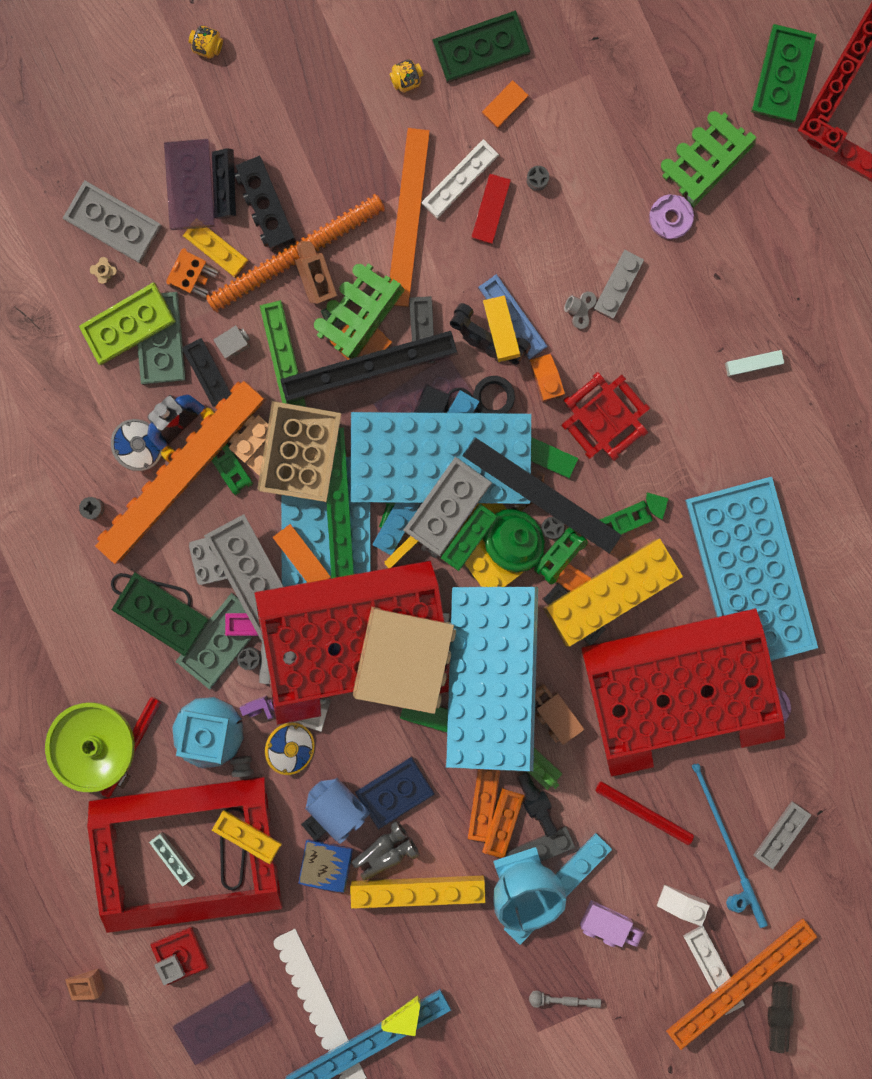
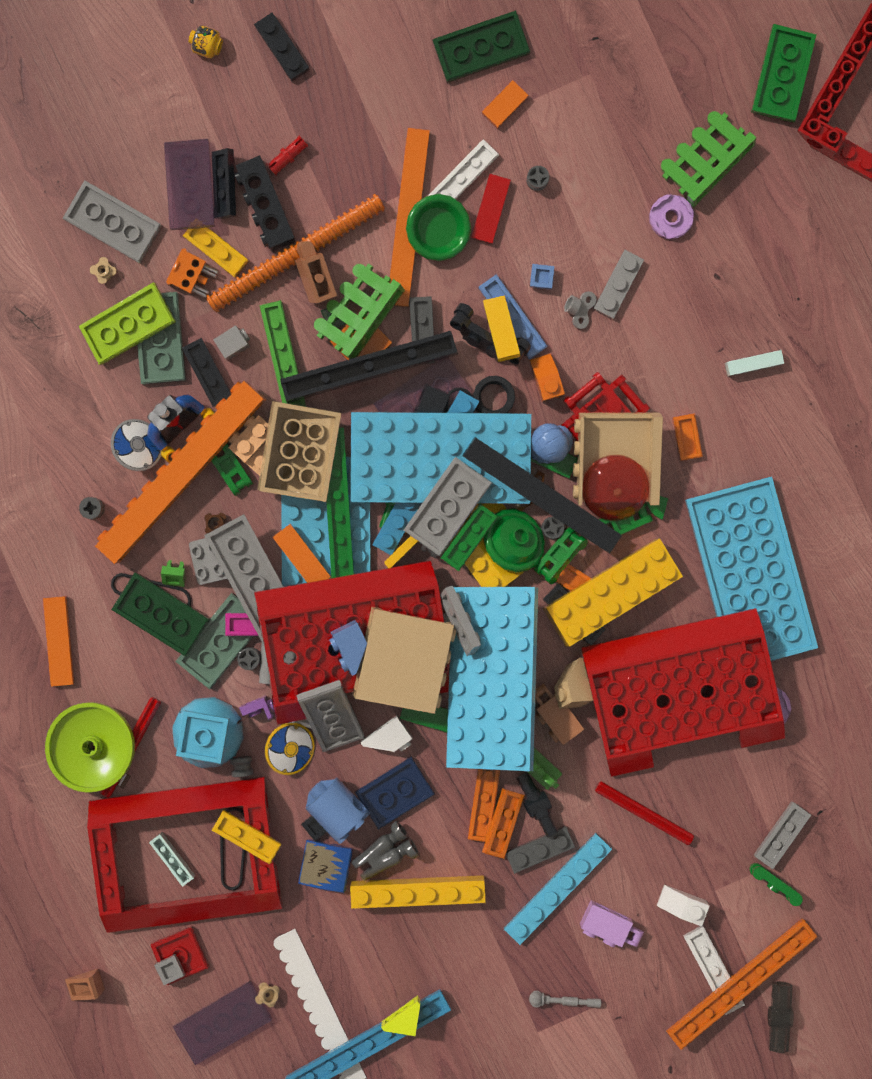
yellow head [389,59,424,93] -> none
medium azure plate [493,847,566,931] -> none
dark azure piece [692,764,768,928] -> none
none -> orange tile [43,596,74,687]
none -> bright green tile [161,560,186,587]
none -> reddish brown plate [204,513,226,534]
none -> black plate [254,12,310,82]
none -> tan plate [255,982,279,1008]
none -> red pin [266,135,308,176]
none -> light grey tile [297,680,365,752]
none -> medium blue slope [329,620,367,676]
none -> white slope [361,715,413,752]
none -> green piece [406,194,471,262]
none -> light grey plate [440,586,481,656]
none -> medium blue plate [530,264,555,290]
none -> medium blue hair [531,423,573,464]
none -> tan slope [554,658,593,709]
none -> tan panel [573,413,663,505]
none -> clear red dish [582,455,649,521]
none -> orange tile [672,413,703,461]
none -> green plate [749,863,803,906]

